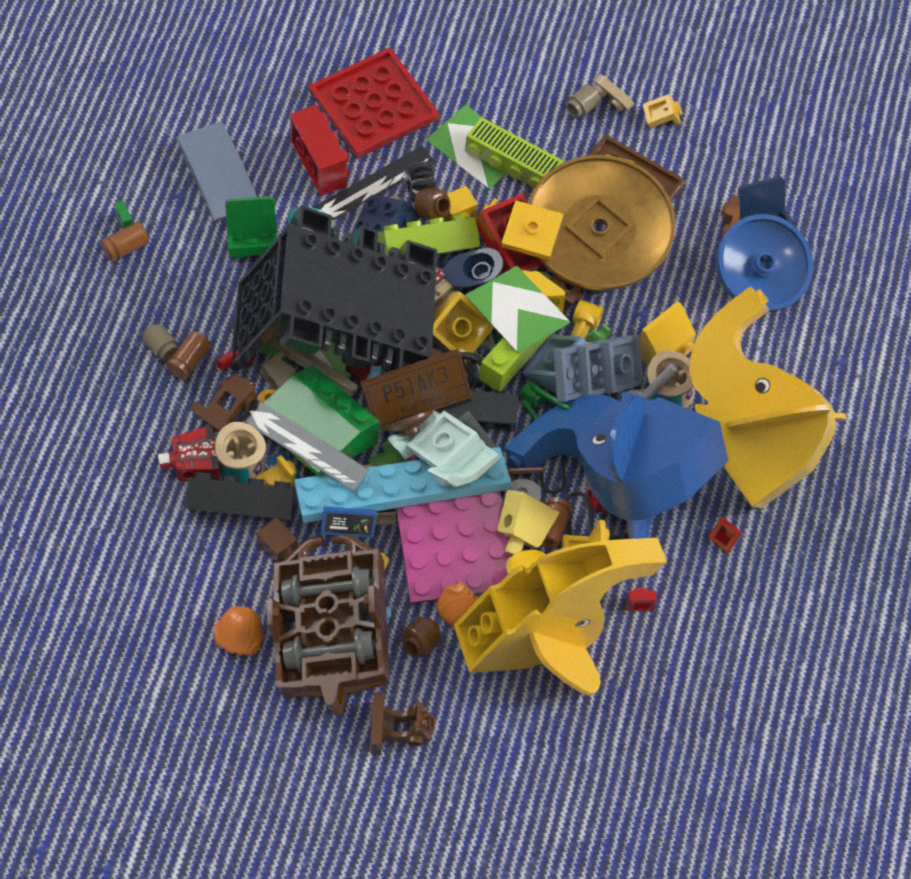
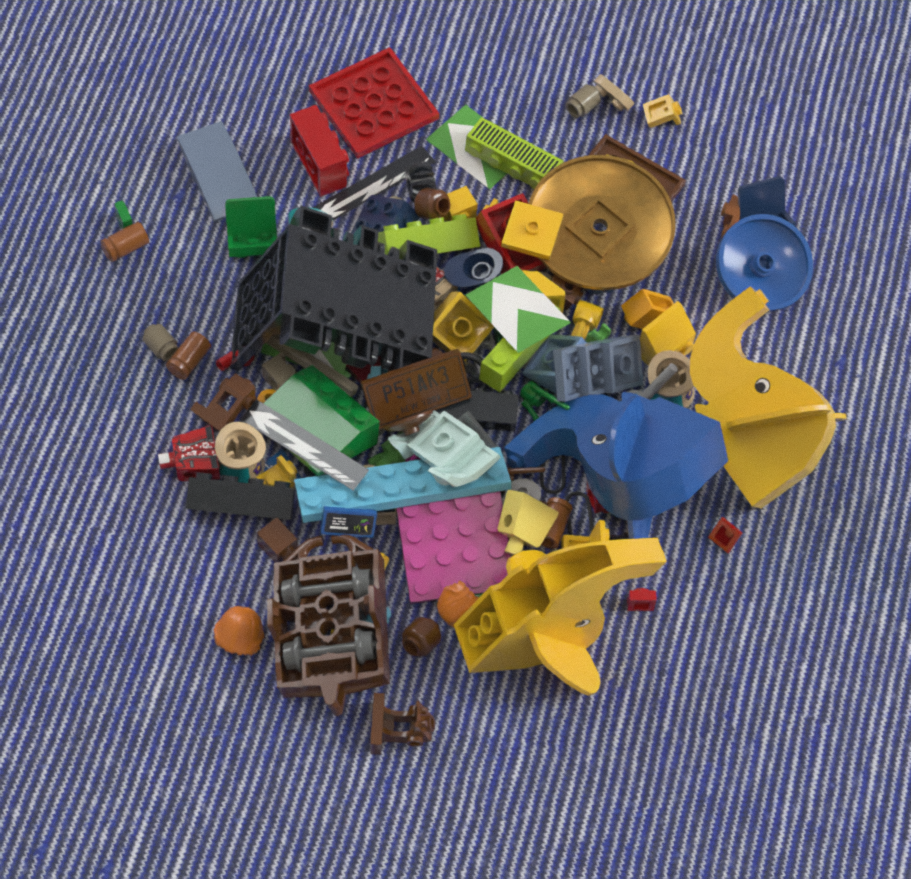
none -> light orange slope [621,288,674,329]

